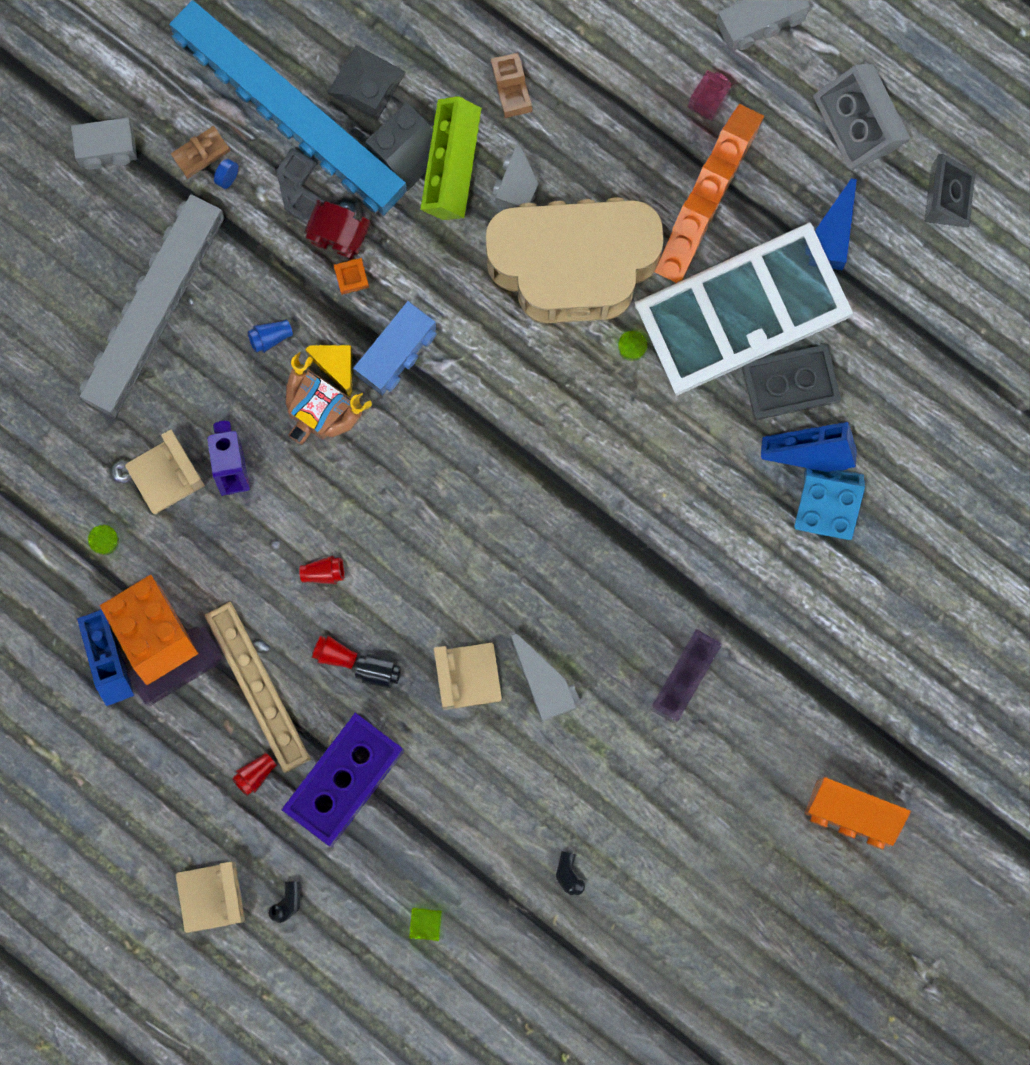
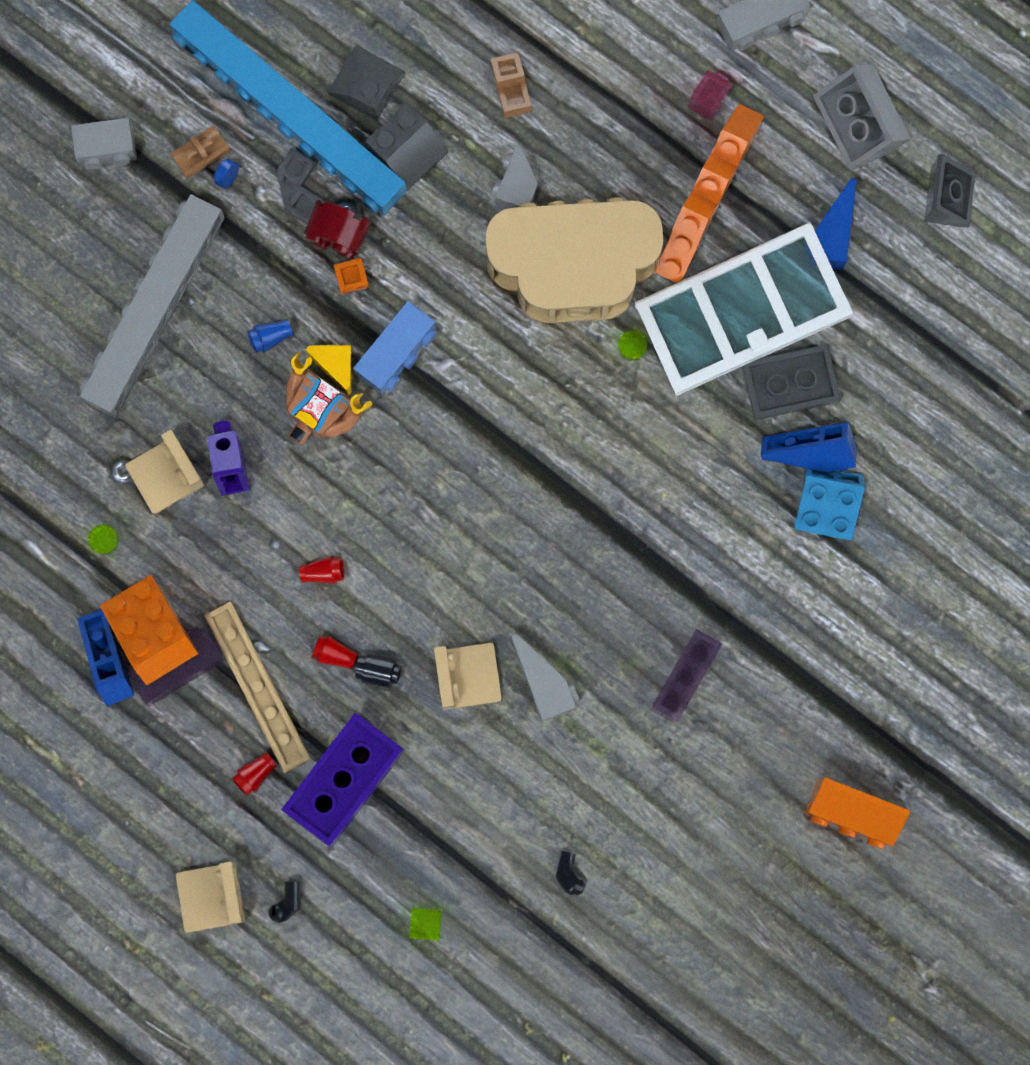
lime brick [420,96,482,220] -> none

